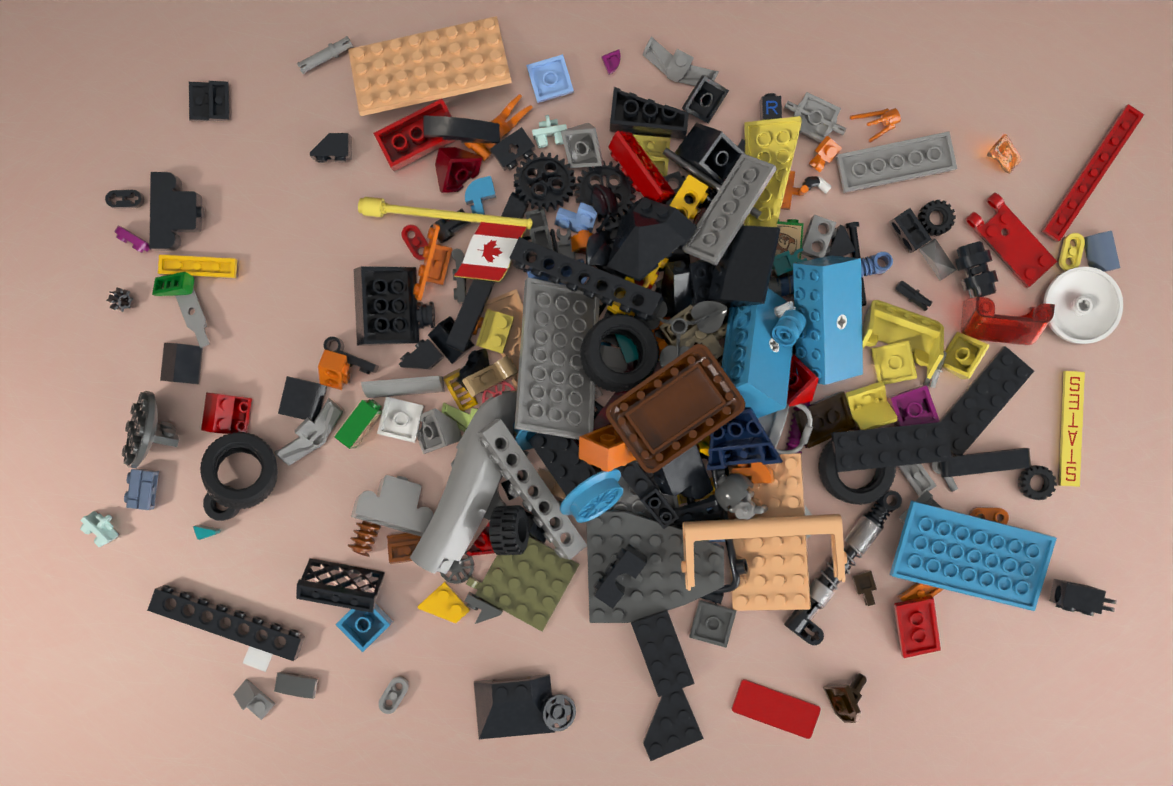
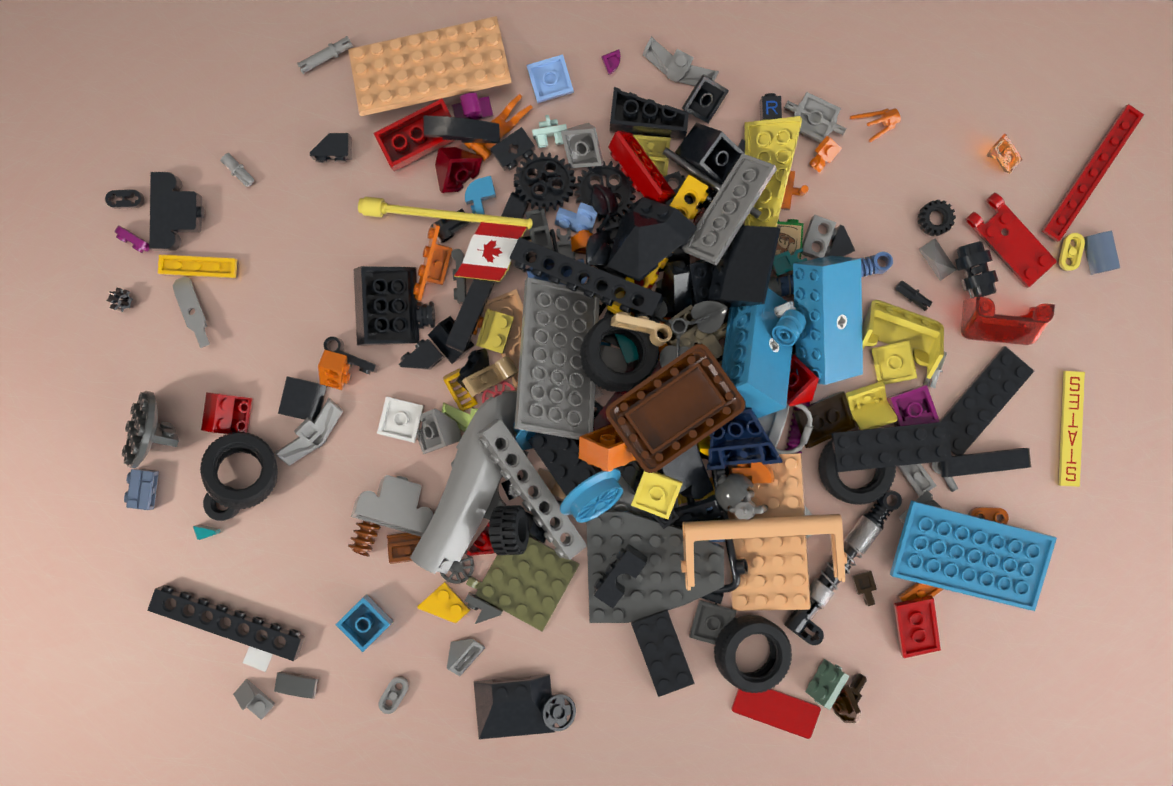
light aqua hips [80,511,119,547] -> none
green slope [152,272,195,296] -> none
black slope [160,343,203,384] -> none
black slope [189,81,229,121] -> none
black fence [296,558,385,613] -> none
green brick [334,399,382,449] -> none
light grey slope [361,376,445,398] -> none
red plate [401,225,428,261] -> none
black plate [643,688,704,761] -> none
arm [802,176,832,194] -> none
light grey plate [836,132,957,193] -> none
black bar [846,222,867,306] -> none
black brick [889,208,932,253] -> none
light yellow slope [942,332,990,379] -> none
black tyre [1018,465,1057,500] -> none
white dish [1043,267,1123,344] -> none
black brick [1049,579,1117,616] -> none
none -> light grey axle [220,153,254,187]
none -> light grey slope [447,639,485,676]
none -> magenta tile [452,92,493,120]
none -> tan plate [611,312,672,346]
none -> light yellow plate [631,471,683,519]
none -> black tyre [714,615,792,693]
none -> sand green plate [805,659,849,710]

